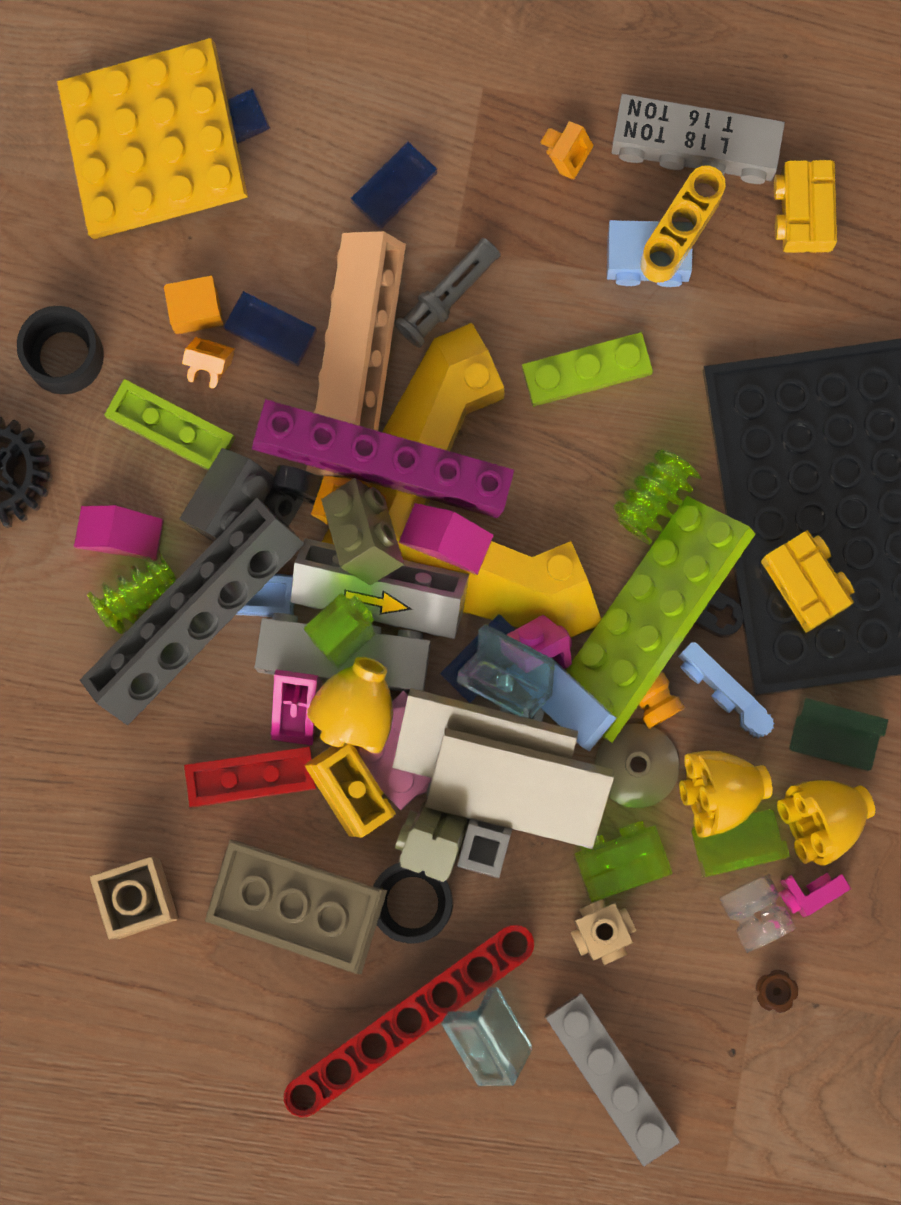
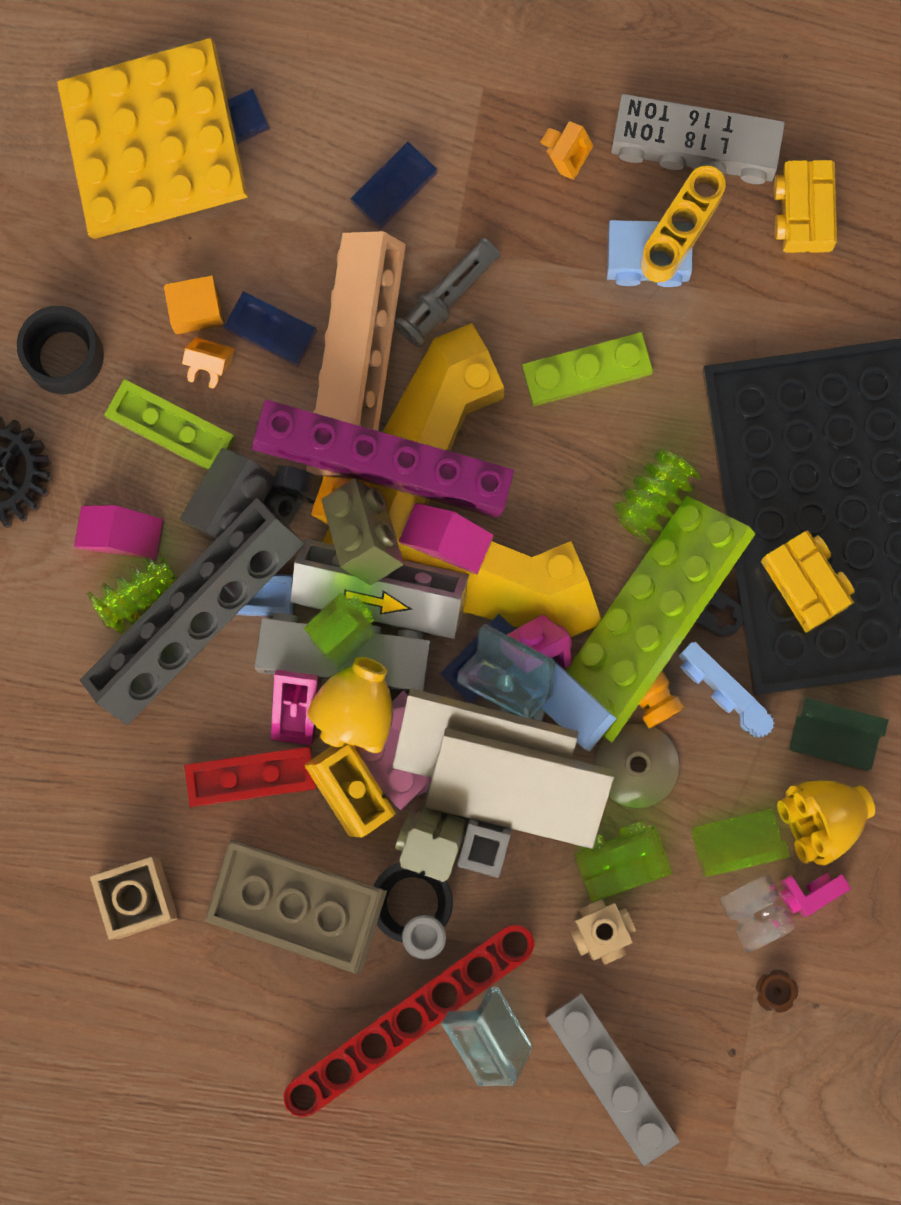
yellow piece [679,751,772,838] -> none
none -> light grey tile [402,915,446,959]

